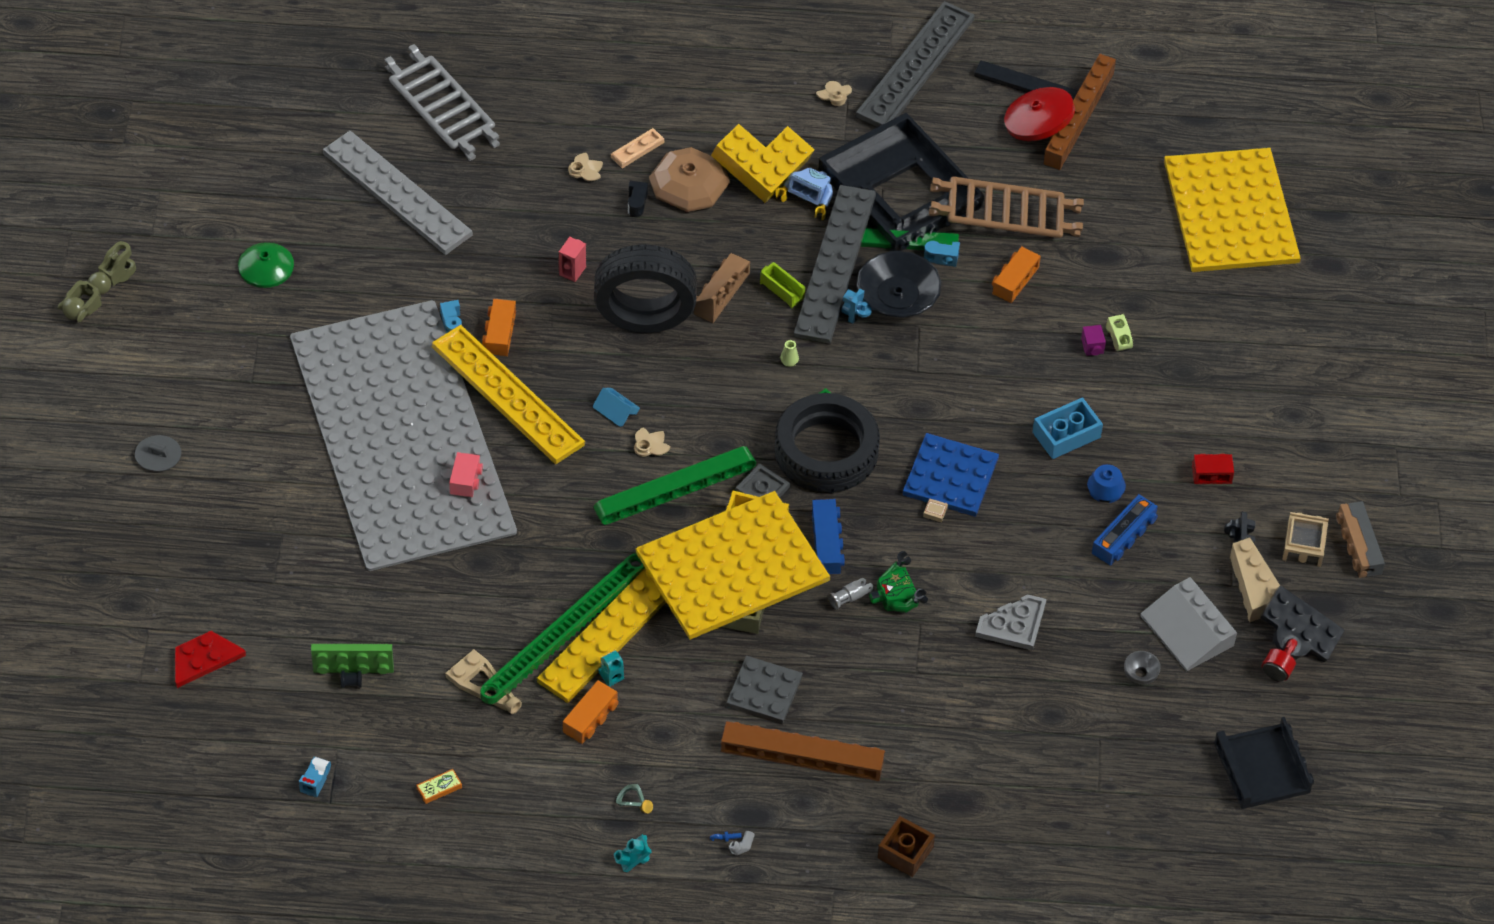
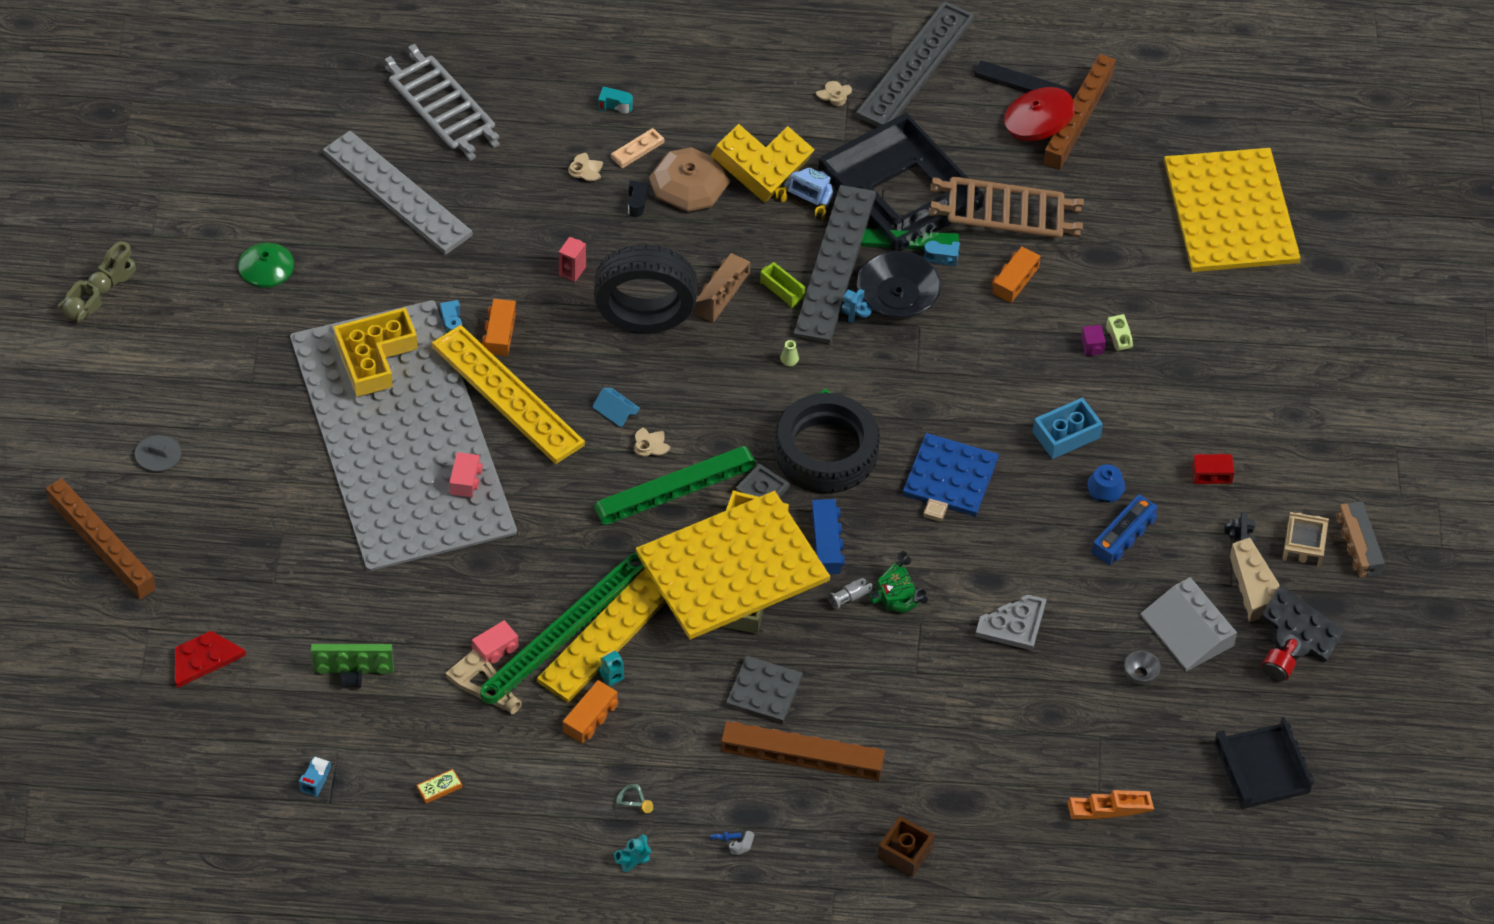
none -> dark orange brick [46,478,156,600]
none -> yellow brick [333,307,418,397]
none -> coral brick [472,620,519,664]
none -> teal leg [598,87,633,113]
none -> orange slope [1067,790,1154,819]

